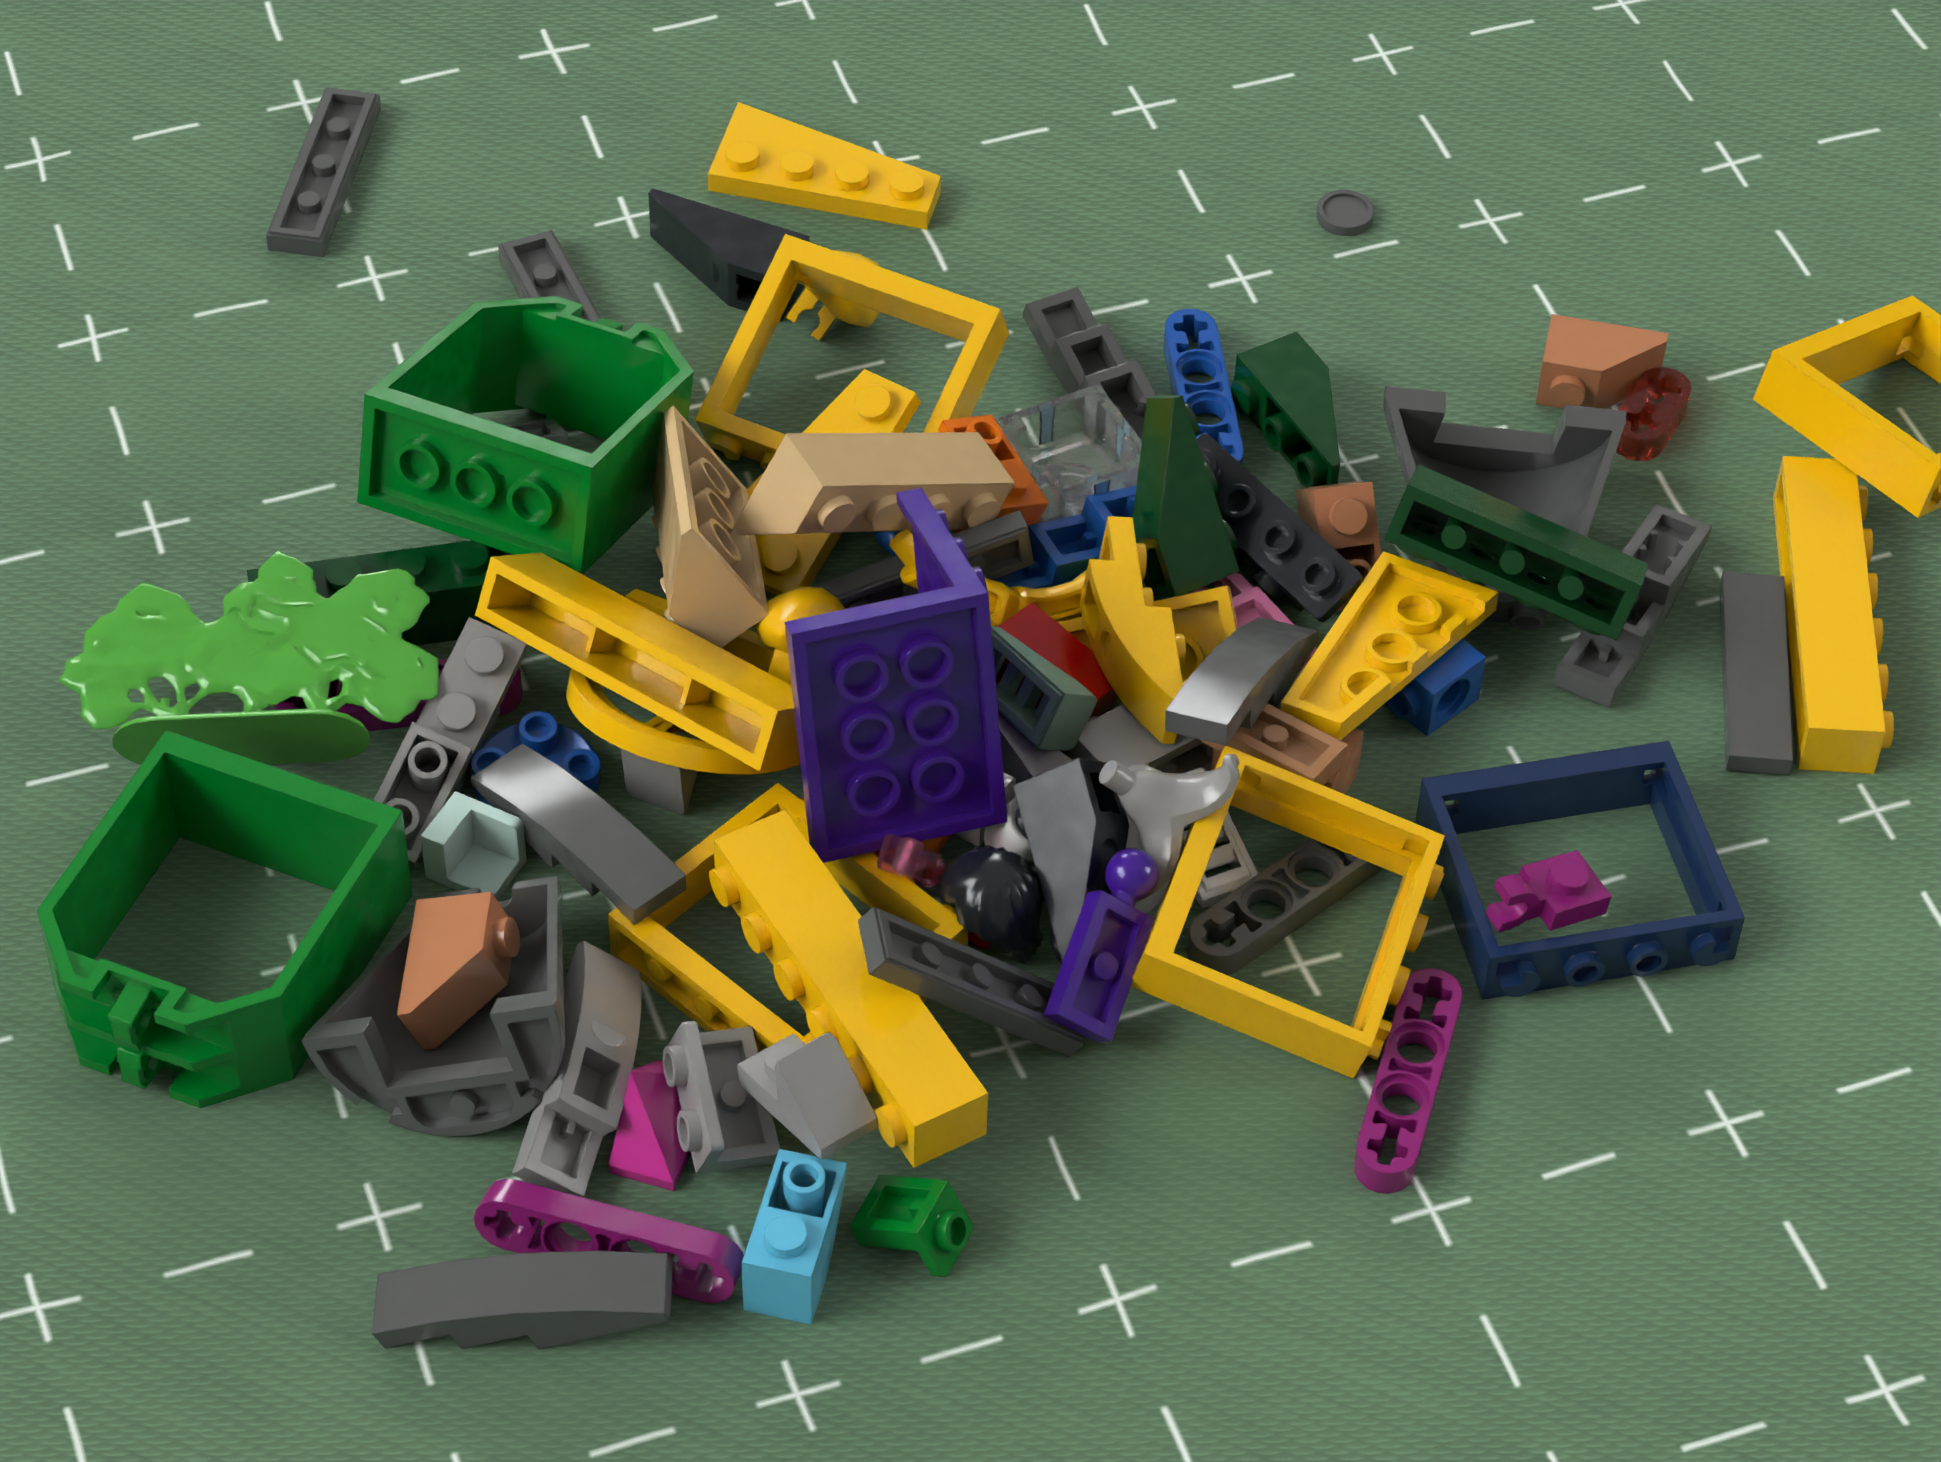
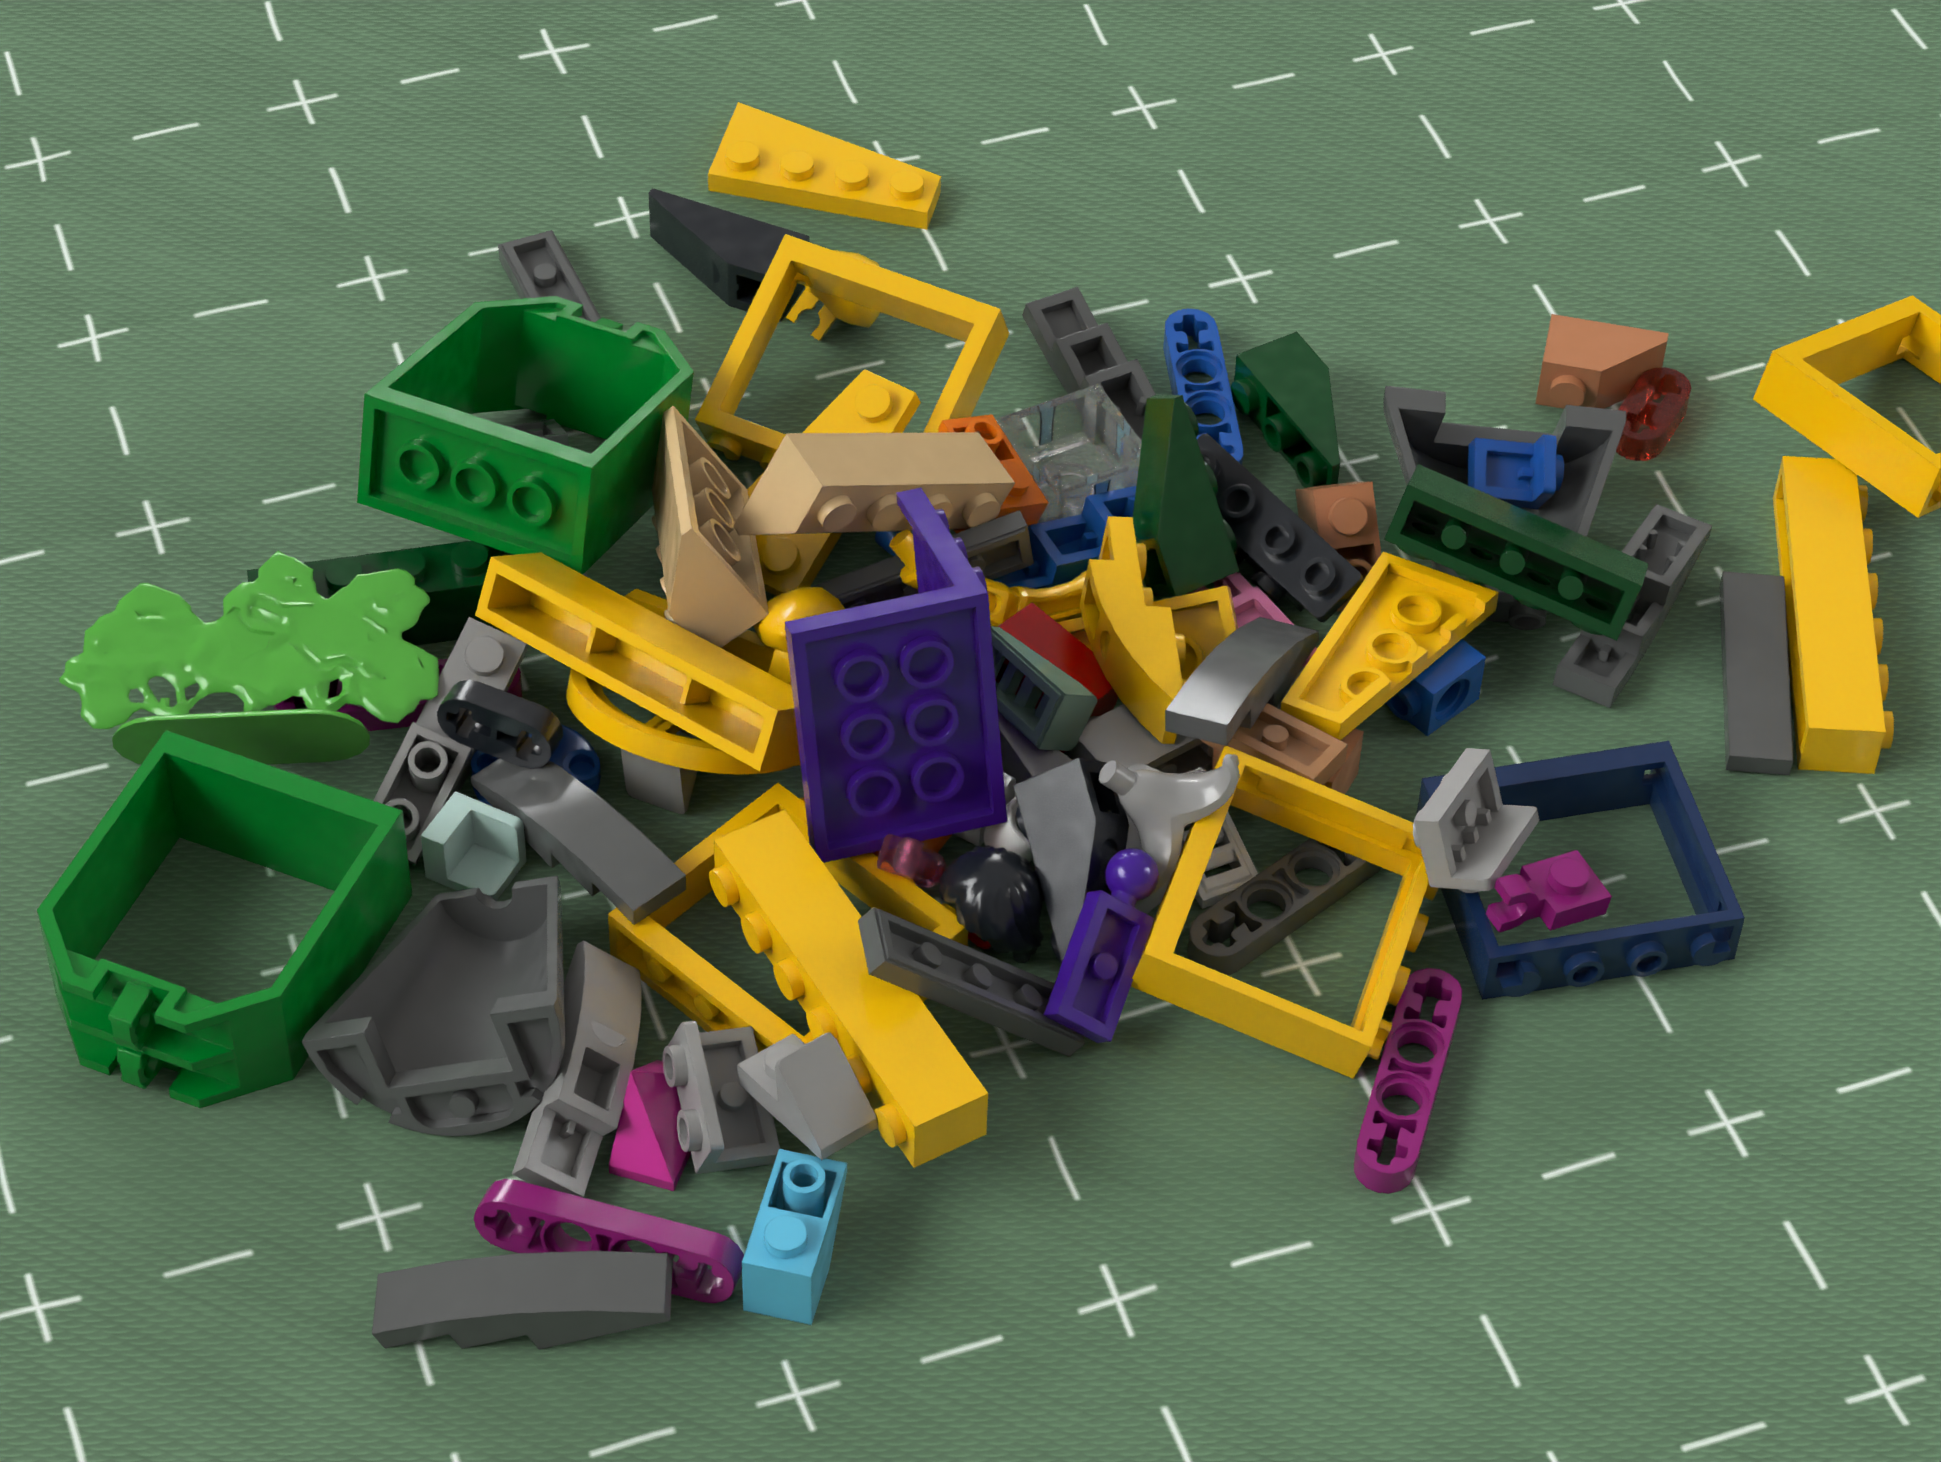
dark grey tile [266,87,381,257] -> none
nougat slope [397,892,520,1050] -> none
green bracket [849,1174,973,1277] -> none
dark grey piece [1317,190,1374,236] -> none
none -> black beam [437,680,563,769]
none -> light grey bracket [1413,748,1539,893]
none -> blue bracket [1468,434,1564,509]

